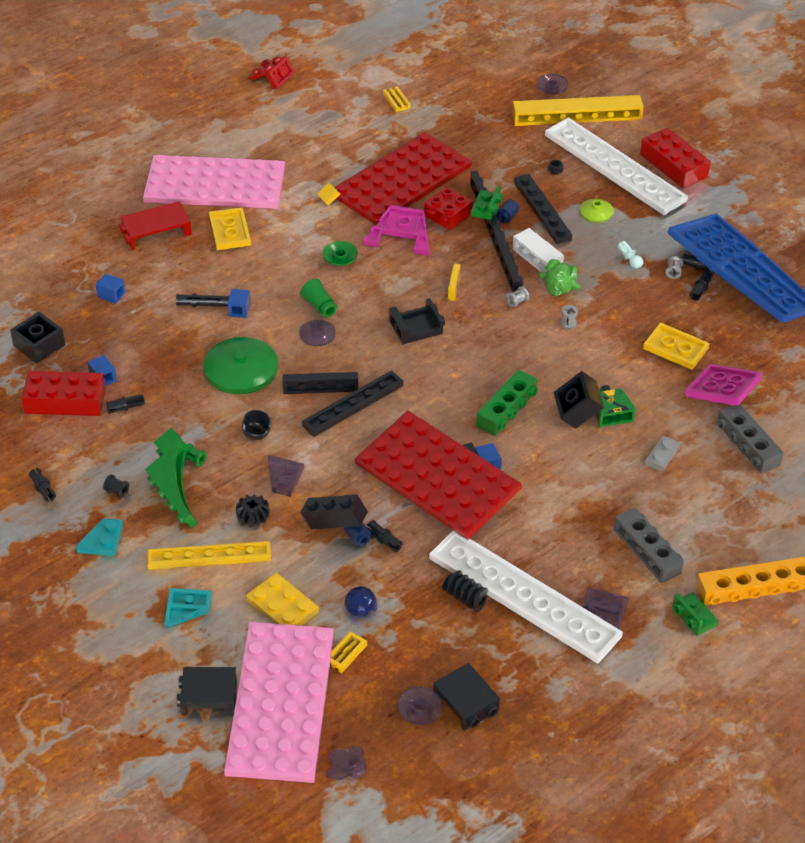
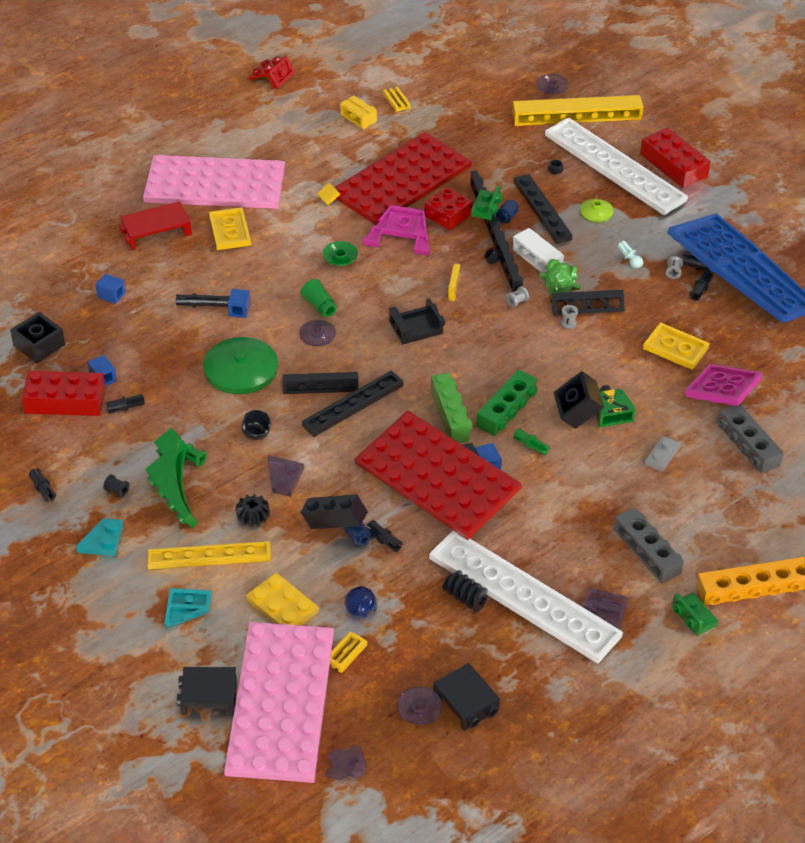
none -> yellow brick [340,95,377,130]
none -> bright green brick [430,372,473,443]
none -> black plate [484,247,500,264]
none -> green axle [513,428,550,455]
none -> black fence [550,290,625,315]

